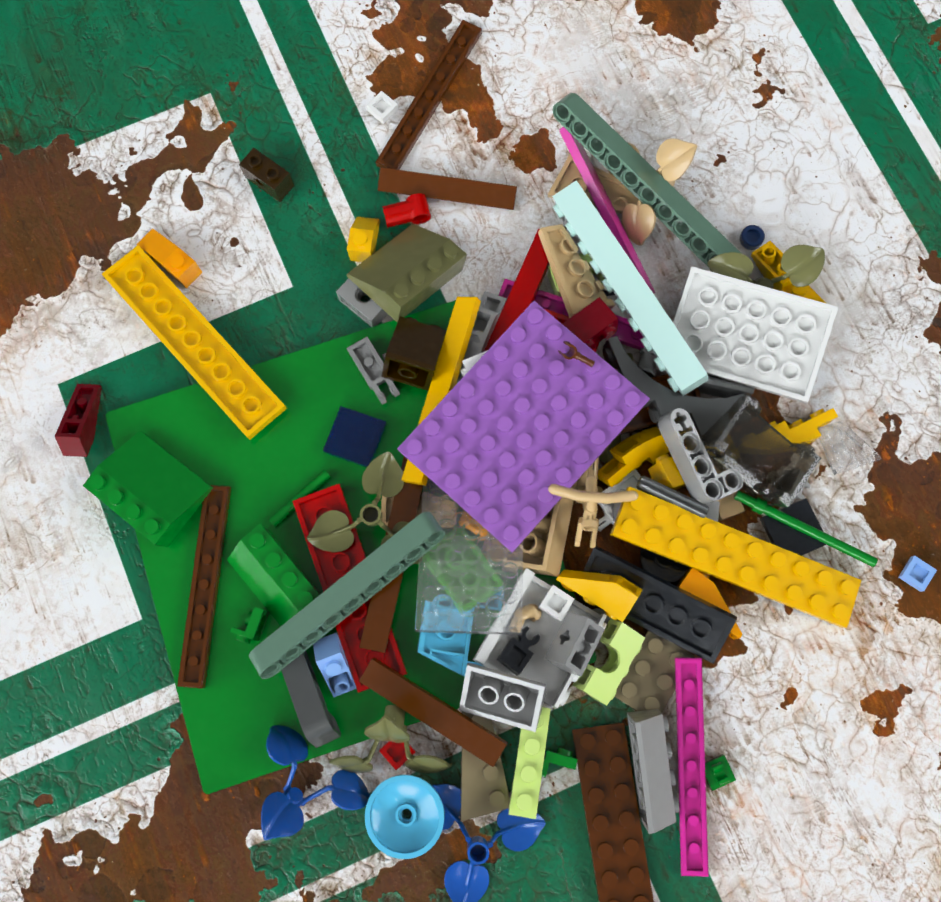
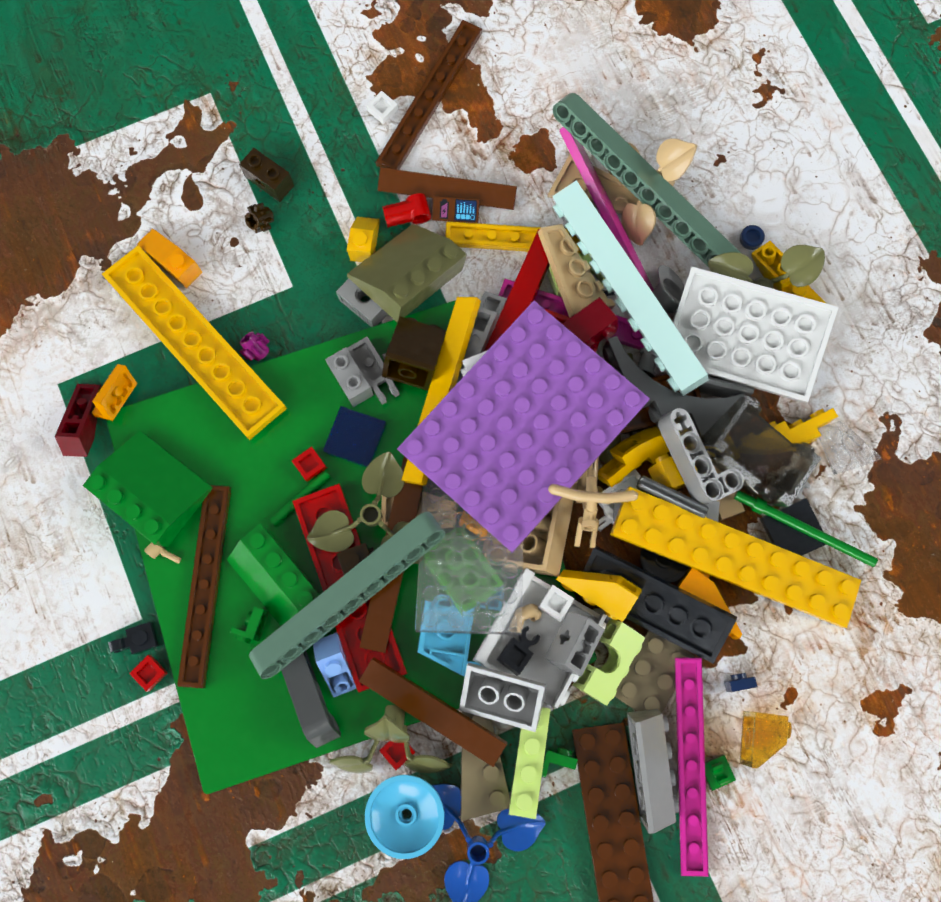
blue plant [261,725,370,840] -> none
reddish brown hand [558,341,595,367] -> none
light blue plate [898,556,937,592] -> none
none -> light orange bracket [92,364,137,421]
none -> black plate [108,622,159,655]
none -> red plate [129,655,168,692]
none -> tan hand [144,543,182,564]
none -> magenta gear [239,332,270,361]
none -> dark brown gear [245,203,274,233]
none -> red plate [292,446,327,482]
none -> light grey brick [325,347,374,407]
none -> dark brown bracket [336,543,375,575]
none -> tile [432,197,480,223]
none -> yellow tile [445,221,582,254]
none -> light grey piece [653,265,684,314]
none -> dark blue plate [724,672,758,692]
none -> clear yellow slope [739,711,792,769]

